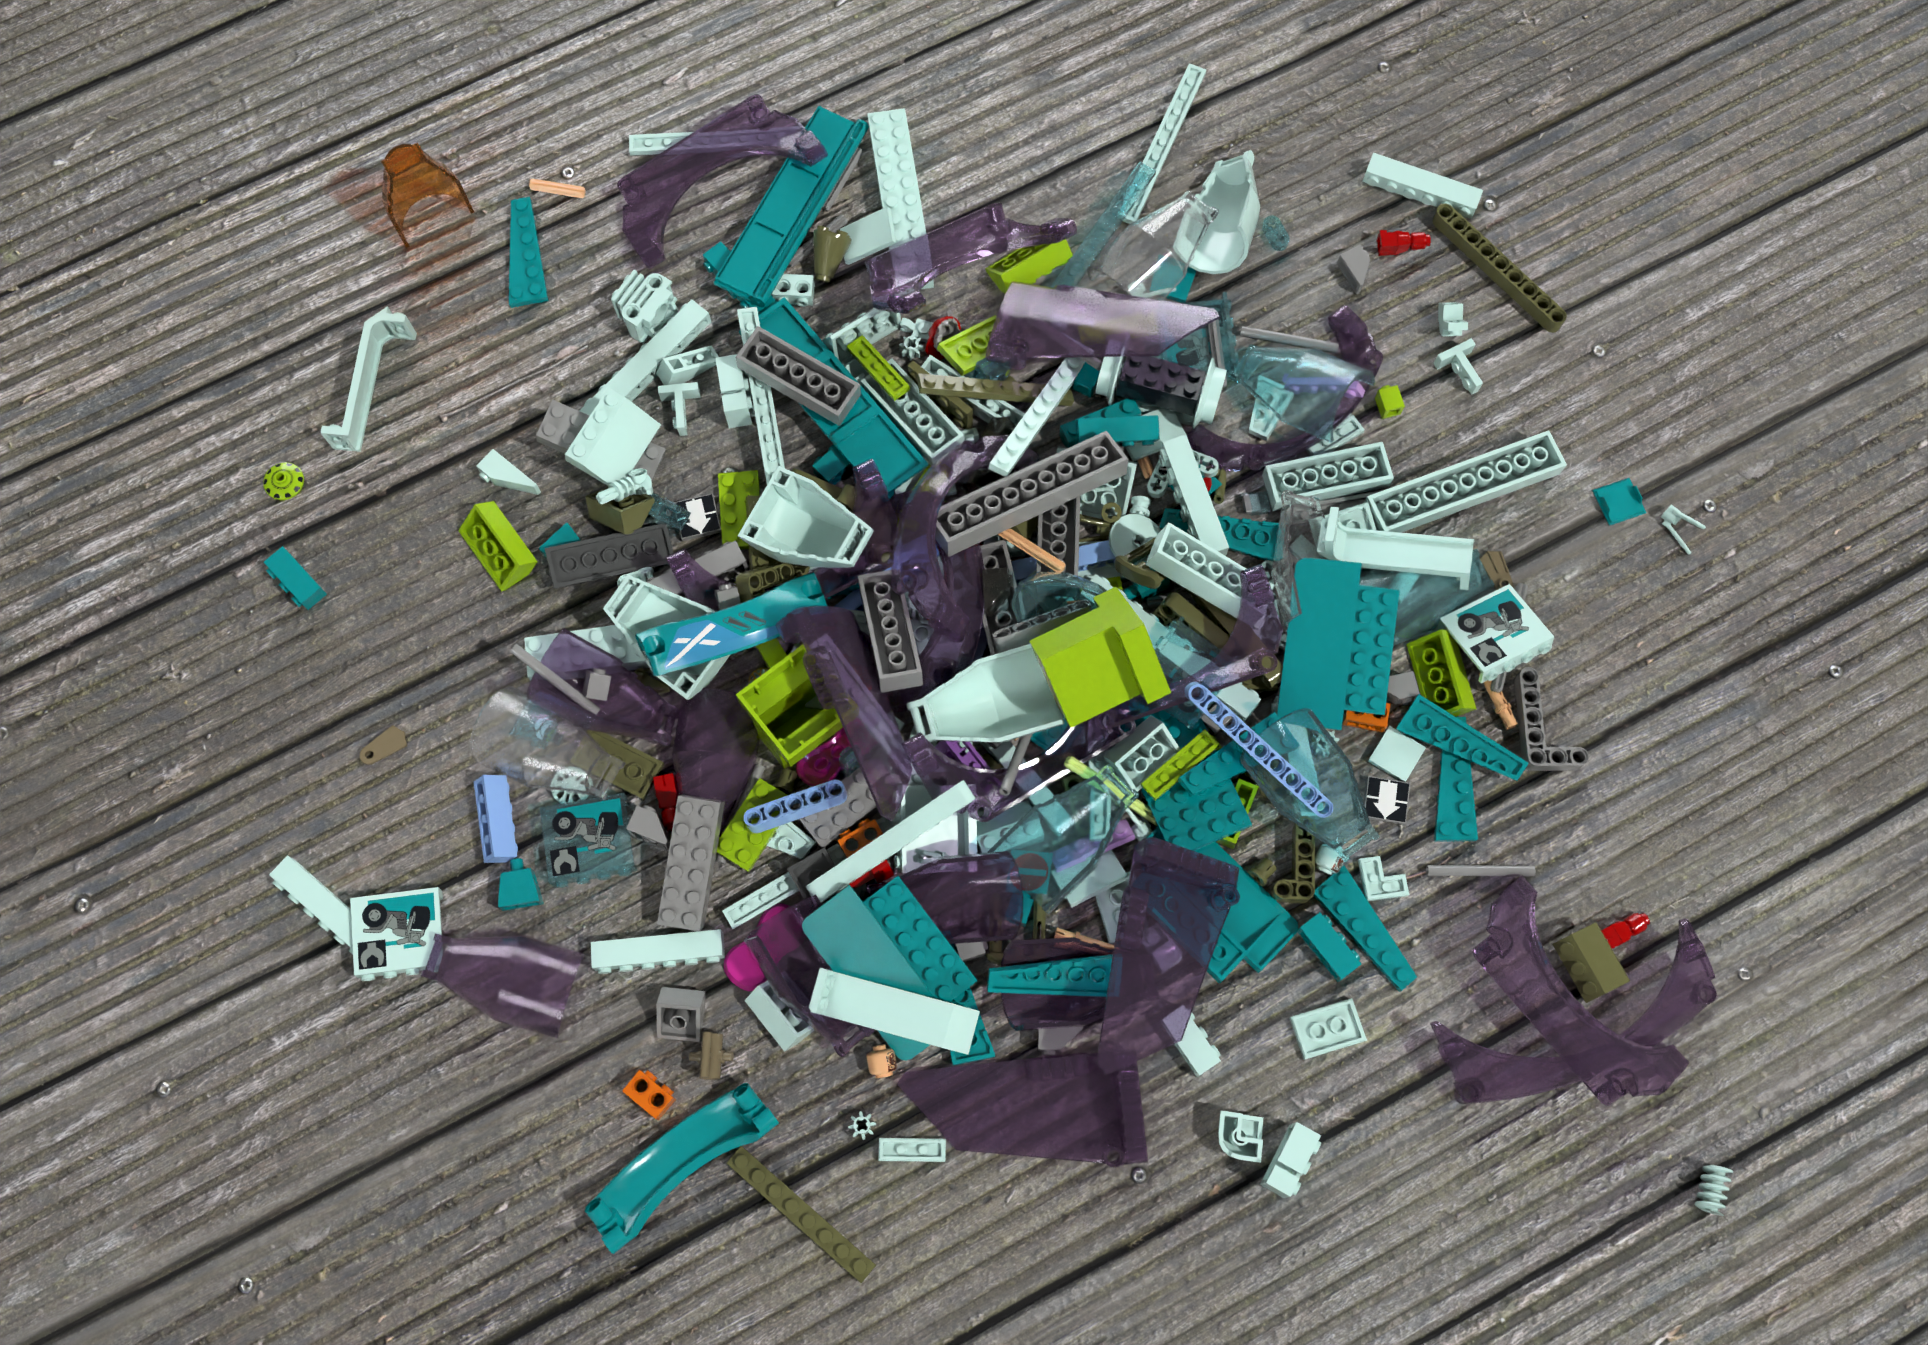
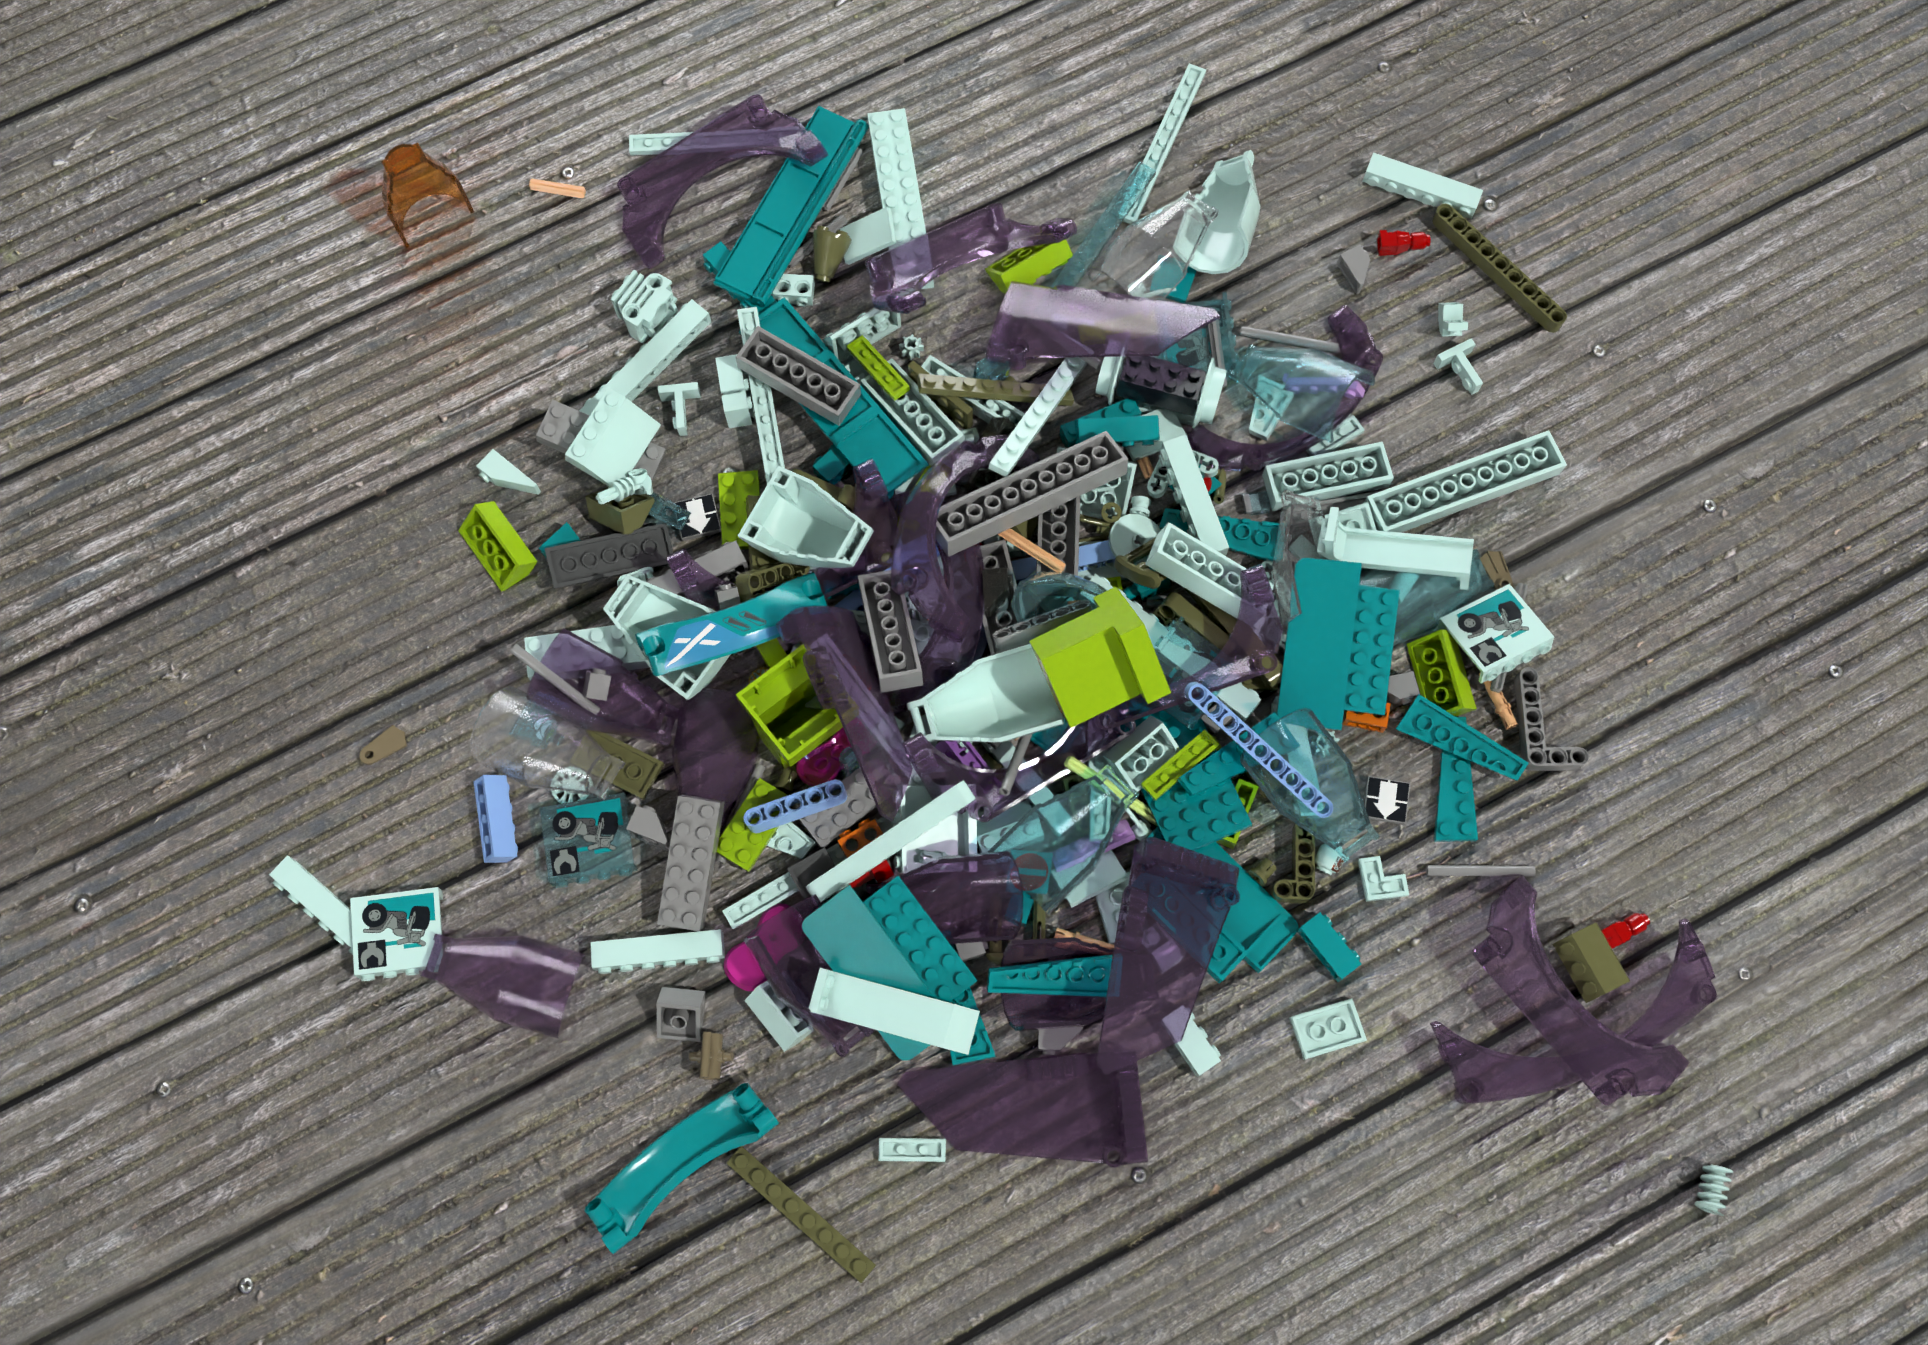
lime dish [263,462,304,500] -> none
teal brick [264,546,327,610] -> none
light aqua panel [321,306,417,452] -> none
teal torso [498,858,544,911] -> none
teal wing [509,197,549,308] -> none
orange brick [622,1070,676,1120] -> none
olive arm [633,668,670,694] -> none
red piece [653,773,679,832] -> none
light aqua slope [656,345,719,385] -> none
light aqua gear [848,1111,876,1140] -> none
light nougat head [866,1044,897,1078] -> none
light aqua plate [900,318,933,343] -> none
hair [925,310,961,360] -> none
lime plate [937,315,1021,376] -> none
teal brick [1073,362,1100,398] -> none
light aqua brick [1218,1111,1264,1163] -> none
light aqua piece [1260,1122,1321,1198] -> none
clear light blue beam [1262,215,1290,251] -> none
teal wing [1313,865,1417,992] -> none
light aqua tile [1368,726,1426,782] -> none
lime brick [1375,385,1405,419] -> none
teal piece [1592,478,1647,526] -> none
light aqua plant [1661,504,1706,555] -> none

